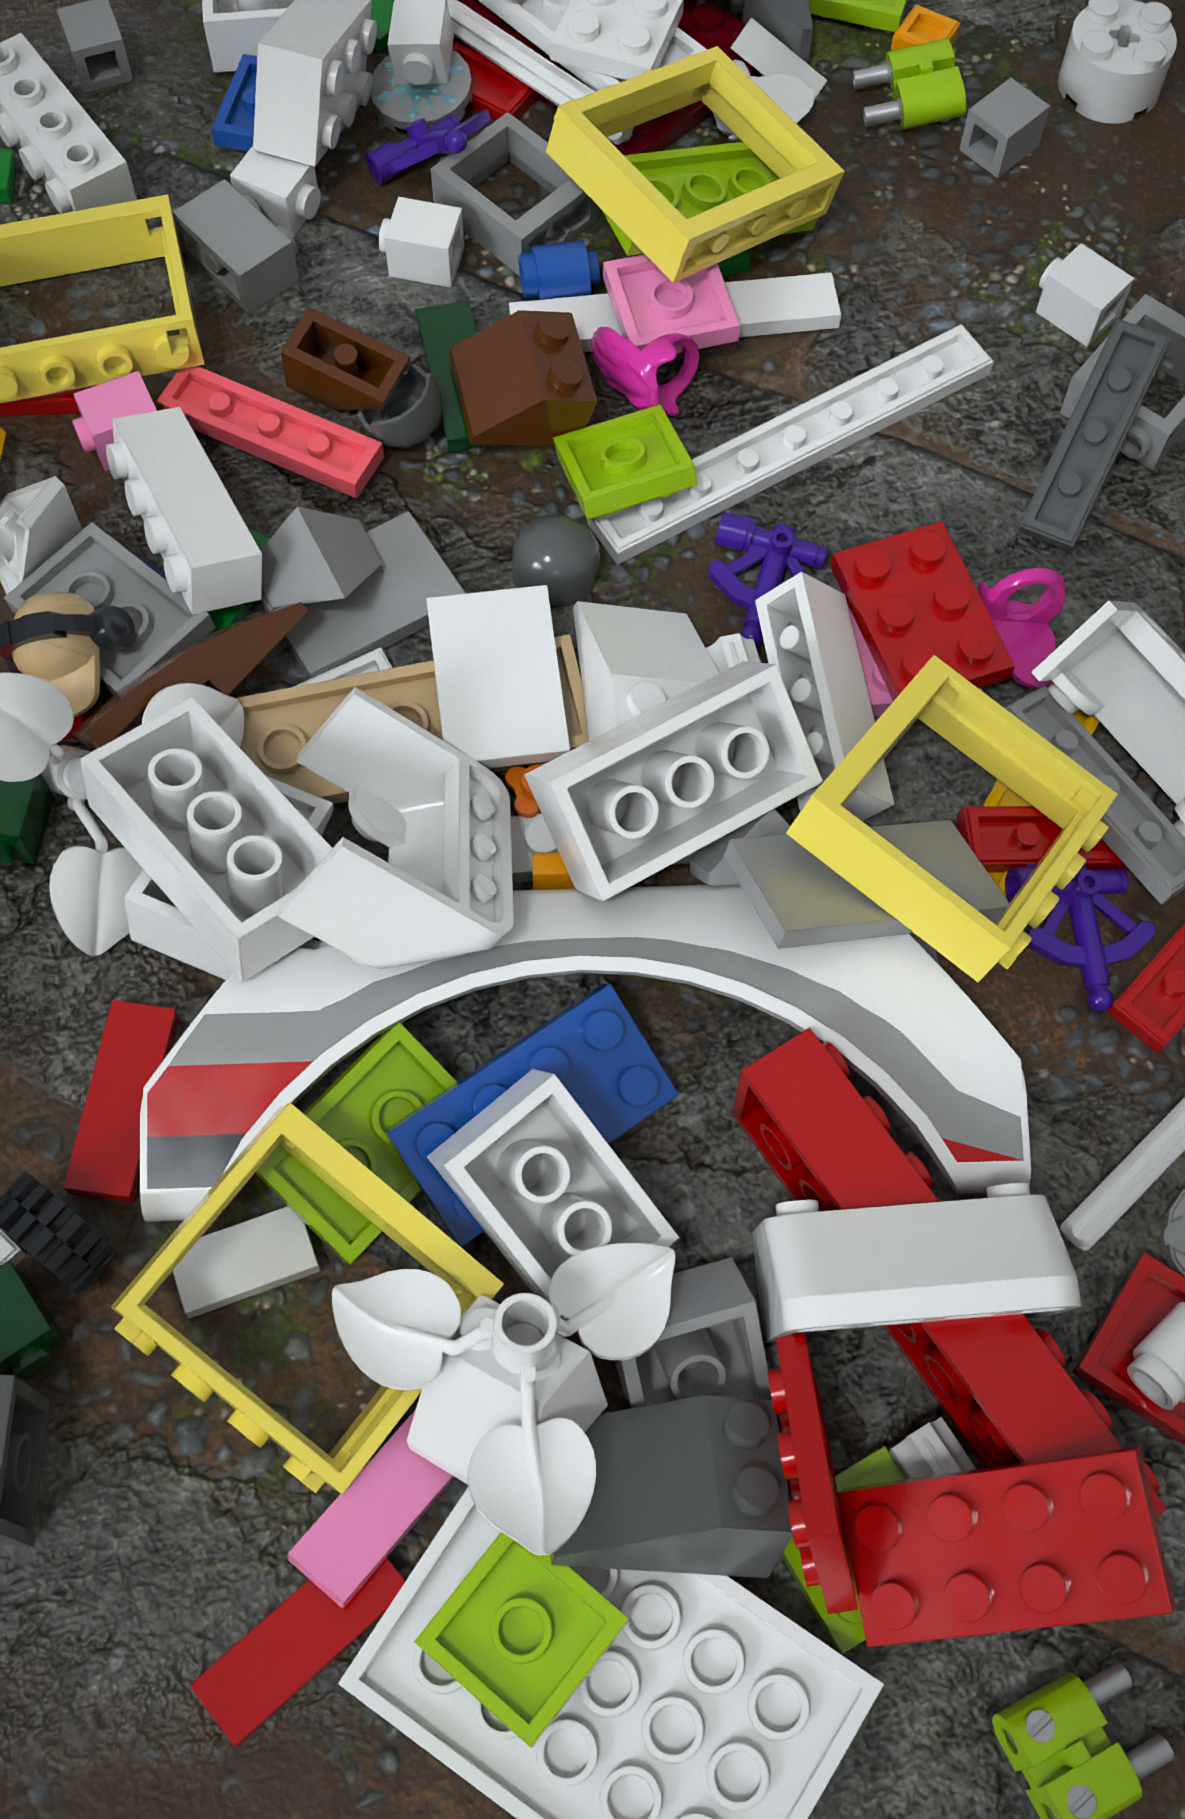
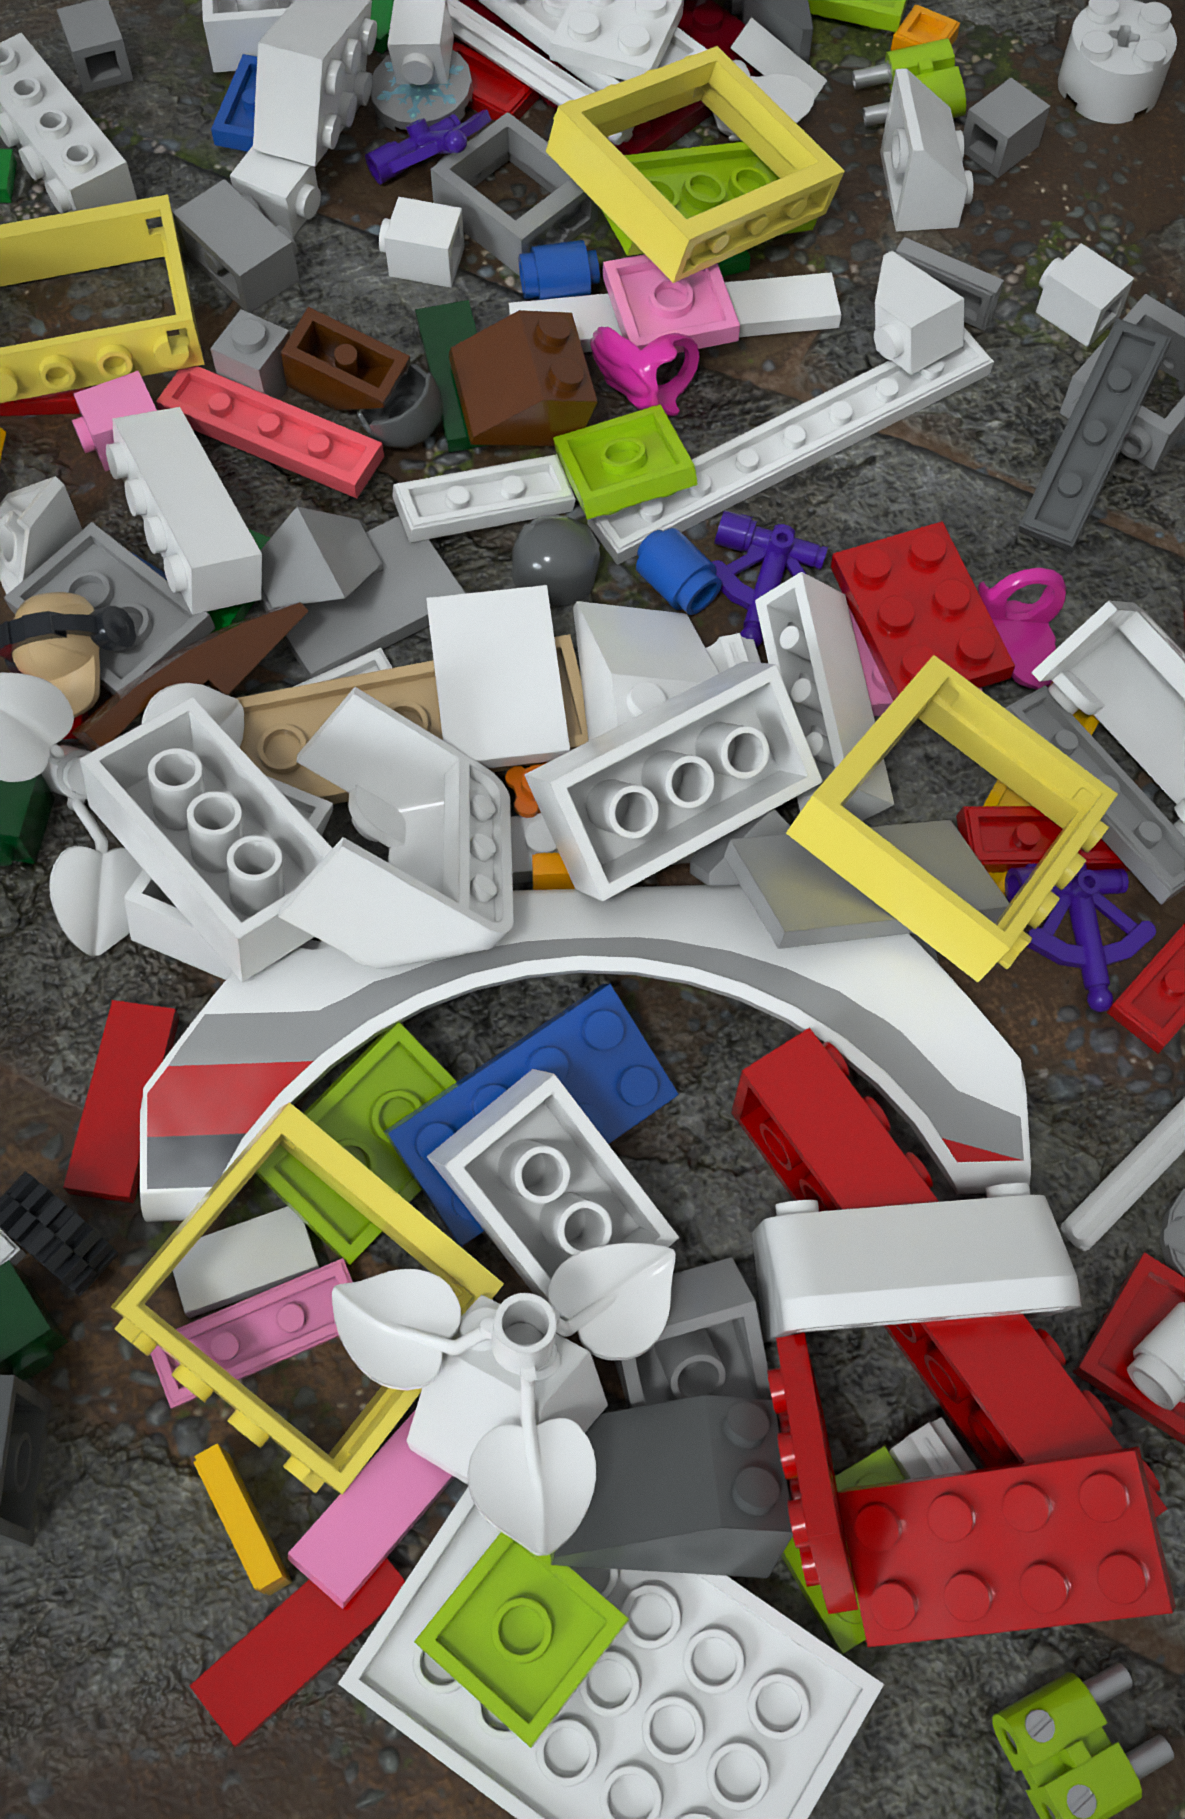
none -> bright pink tile [151,1258,353,1408]
none -> yellow tile [193,1443,292,1596]
none -> light grey brick [210,309,290,400]
none -> white tile [392,454,576,543]
none -> blue brick [636,528,722,615]
none -> white slope [874,251,964,375]
none -> white slope [880,68,973,232]
none -> light grey tile [895,237,1004,331]

